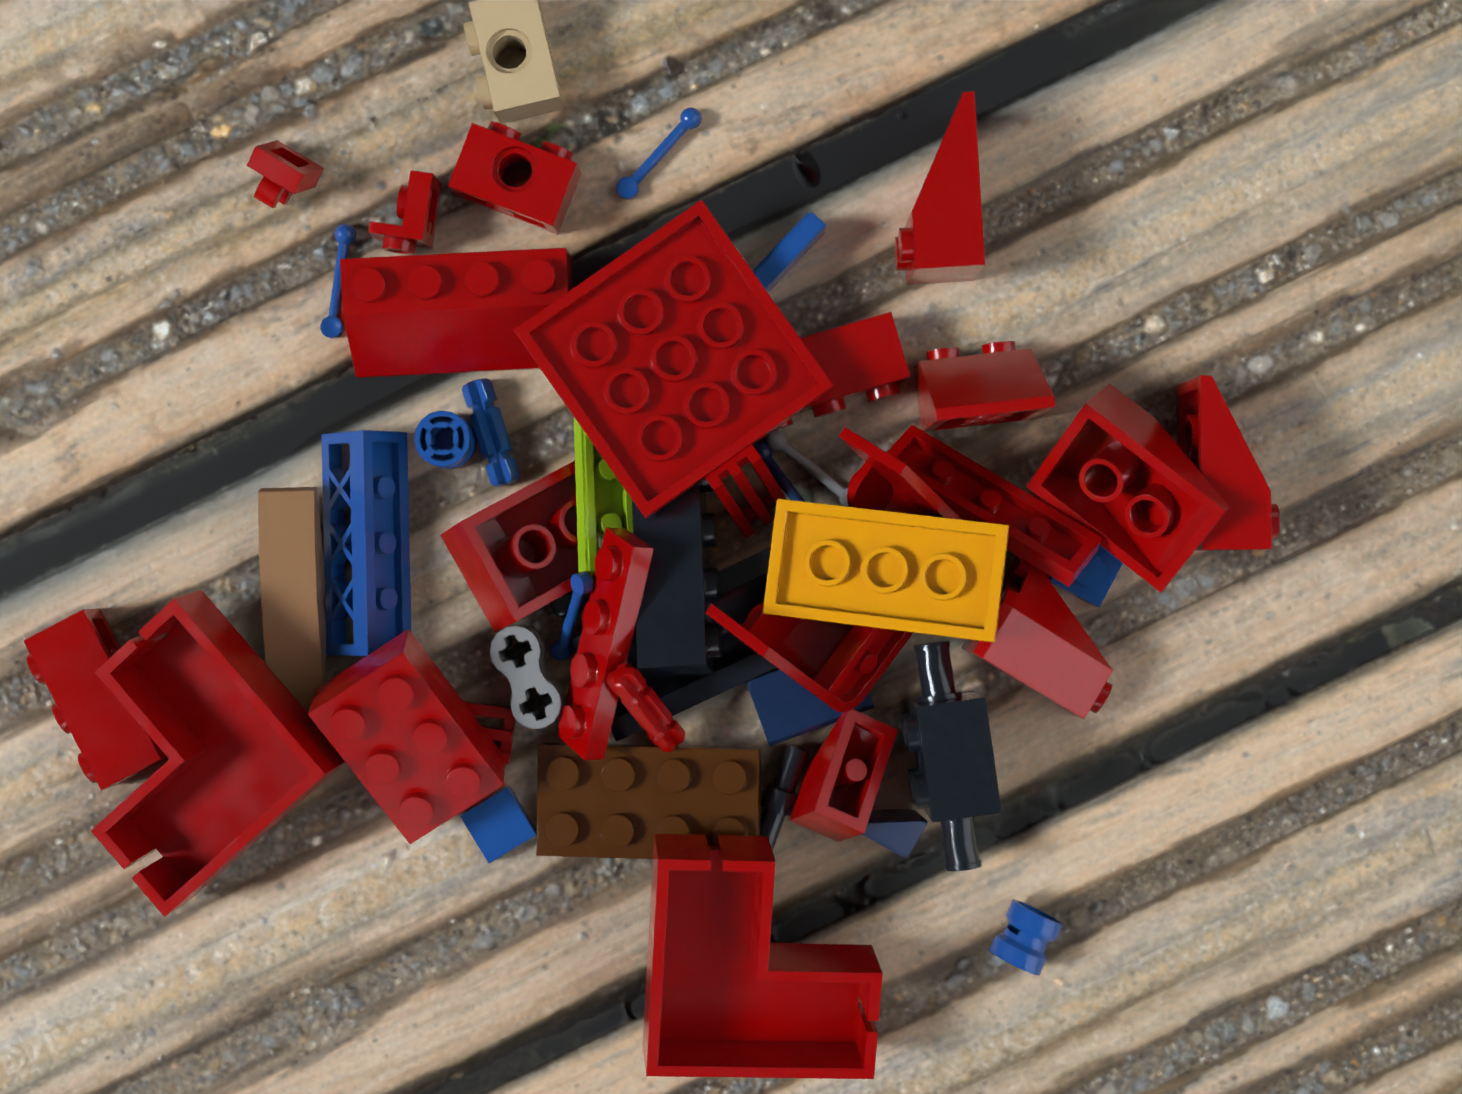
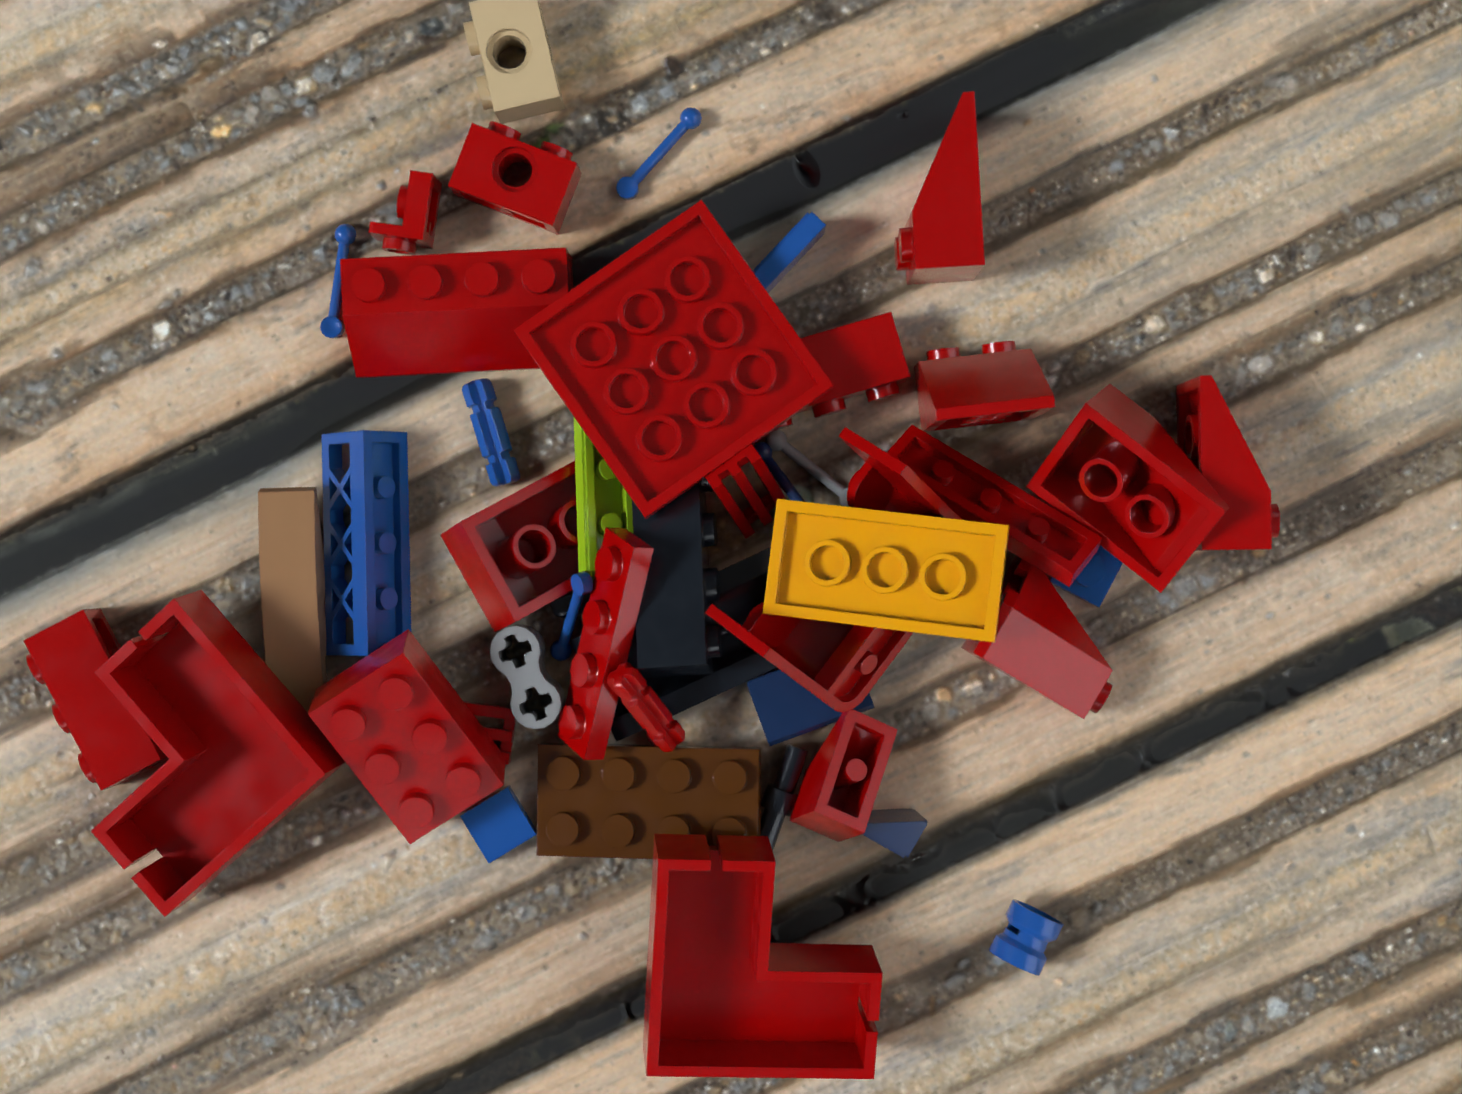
red tile [246,140,324,208] -> none
blue wheel [414,410,478,469] -> none
black brick [900,641,1002,872] -> none

